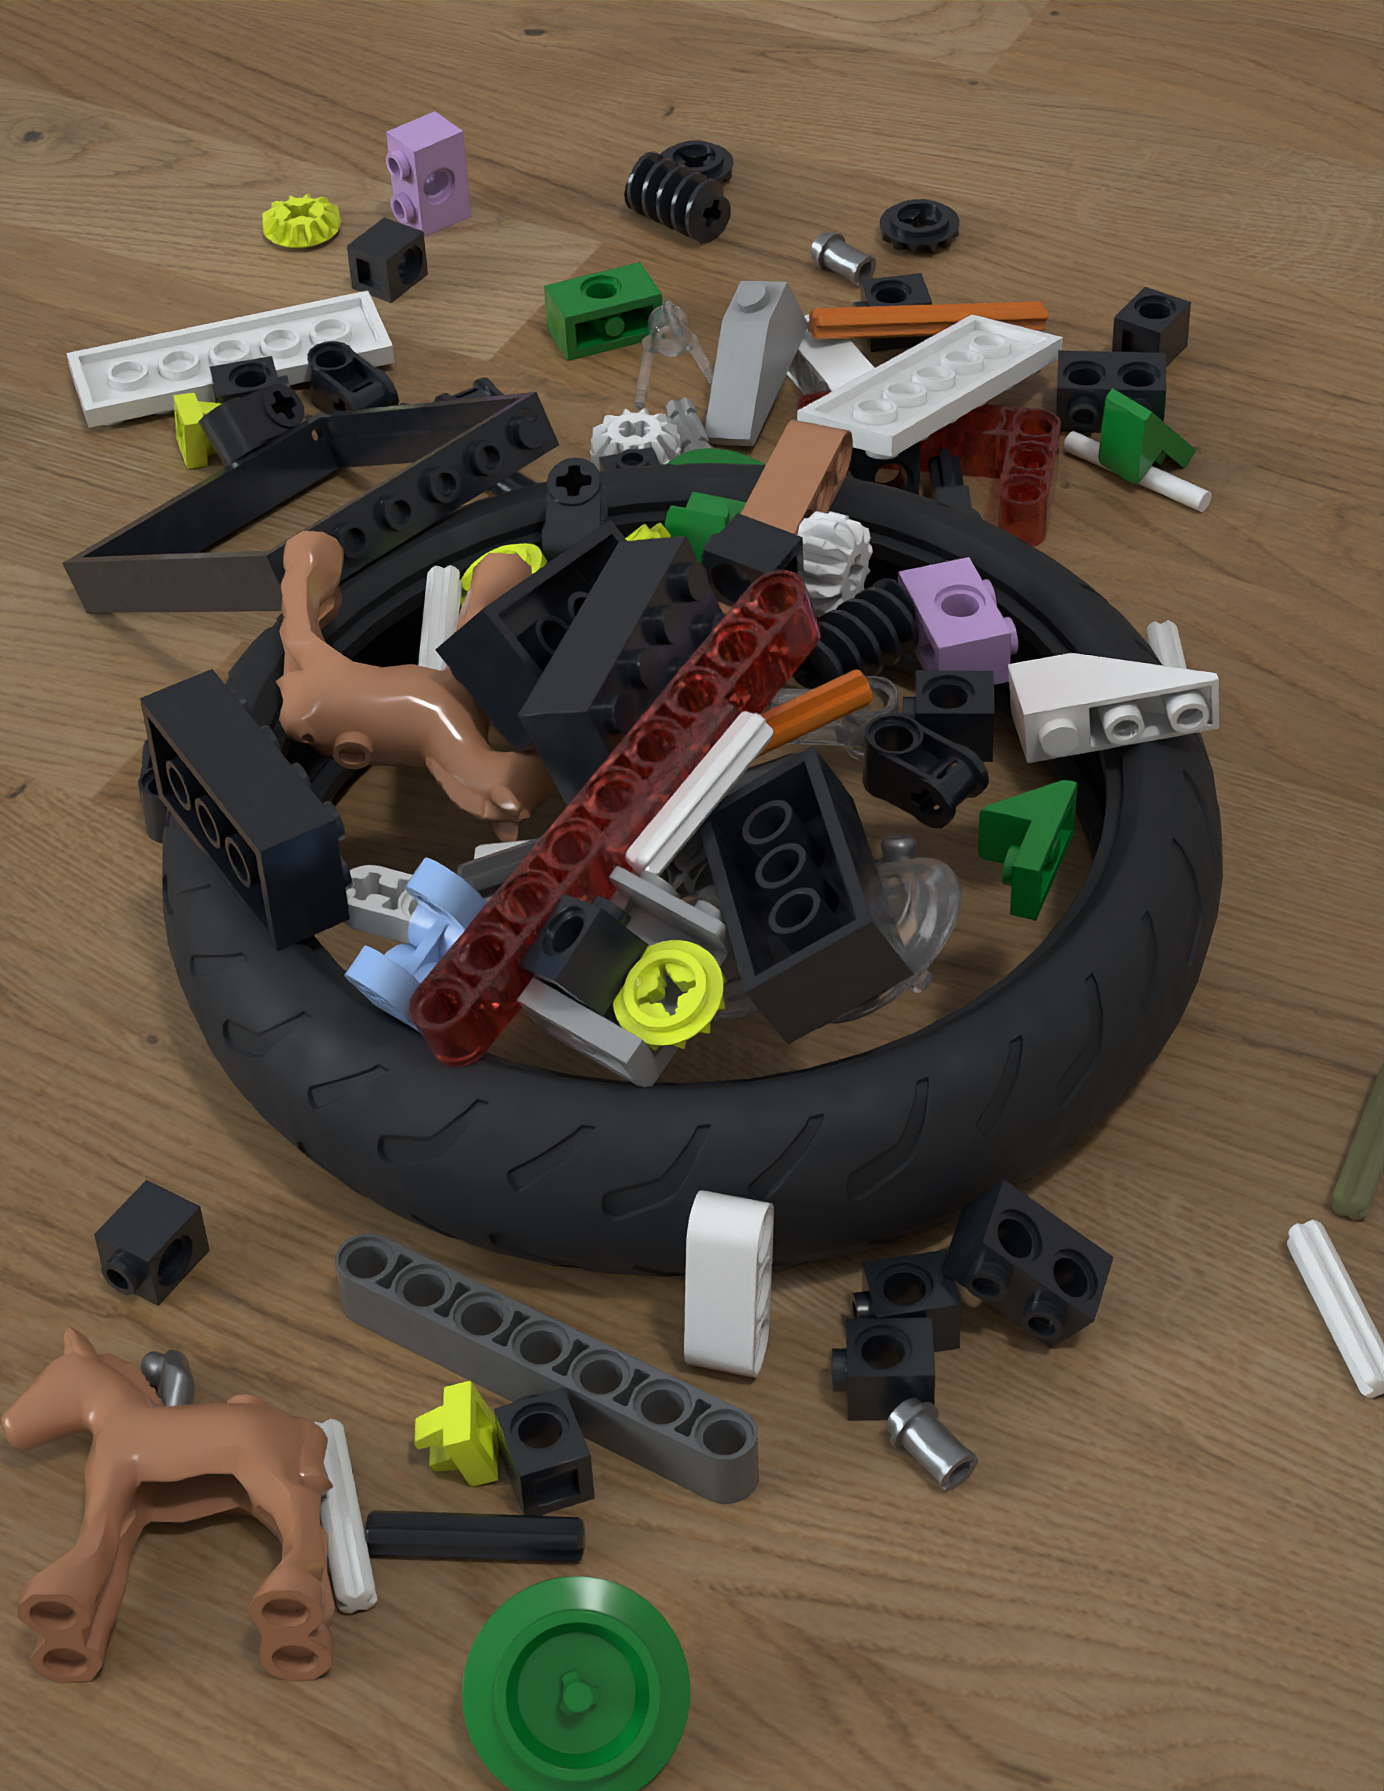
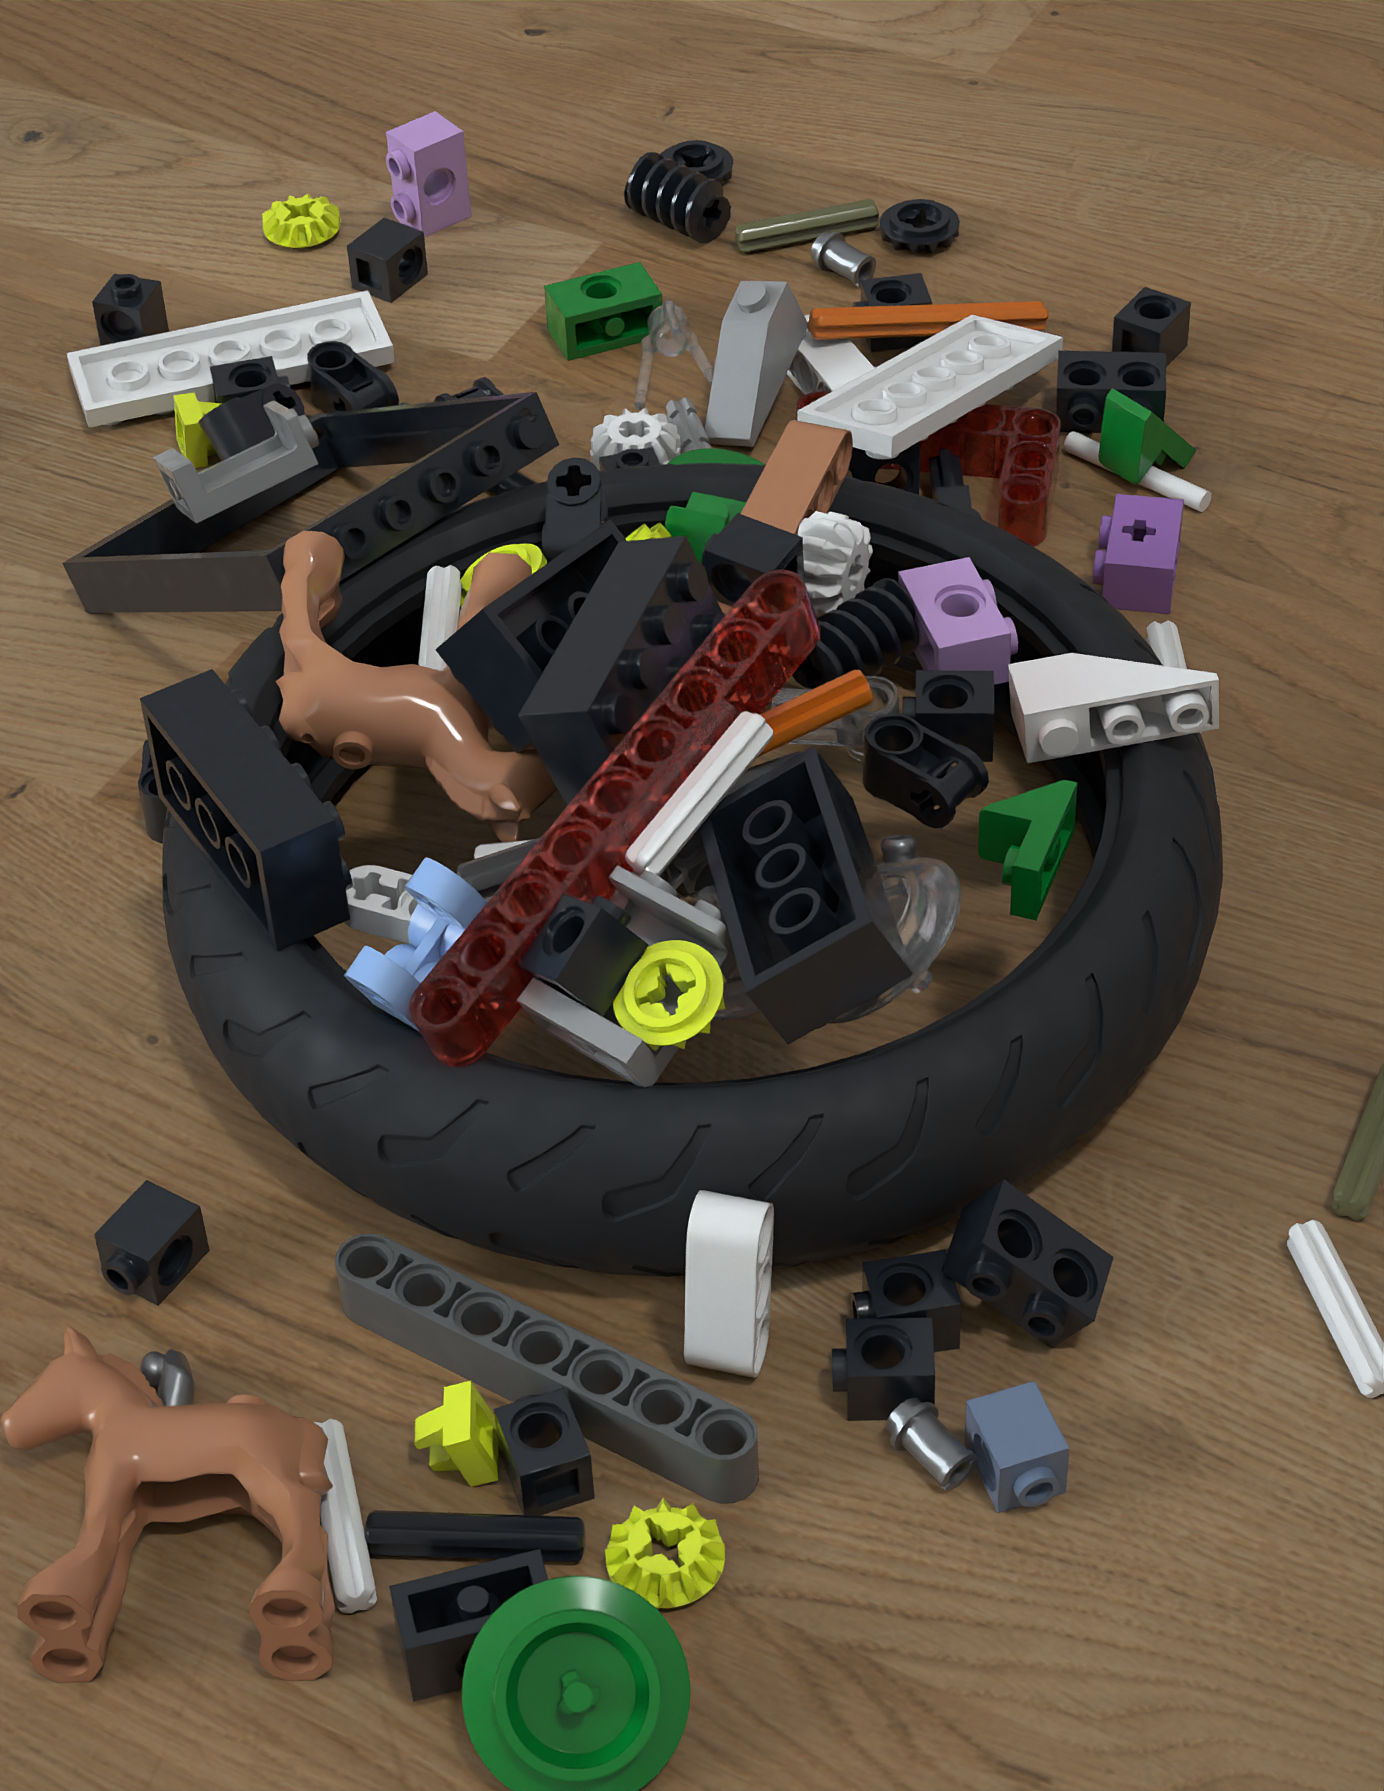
none -> black brick [92,274,169,346]
none -> light grey panel [153,400,319,523]
none -> black brick [389,1549,549,1702]
none -> neon yellow gear [605,1498,725,1608]
none -> olive axle [735,199,879,254]
none -> sand blue brick [965,1381,1069,1513]
none -> medium lavender brick [1093,494,1184,614]

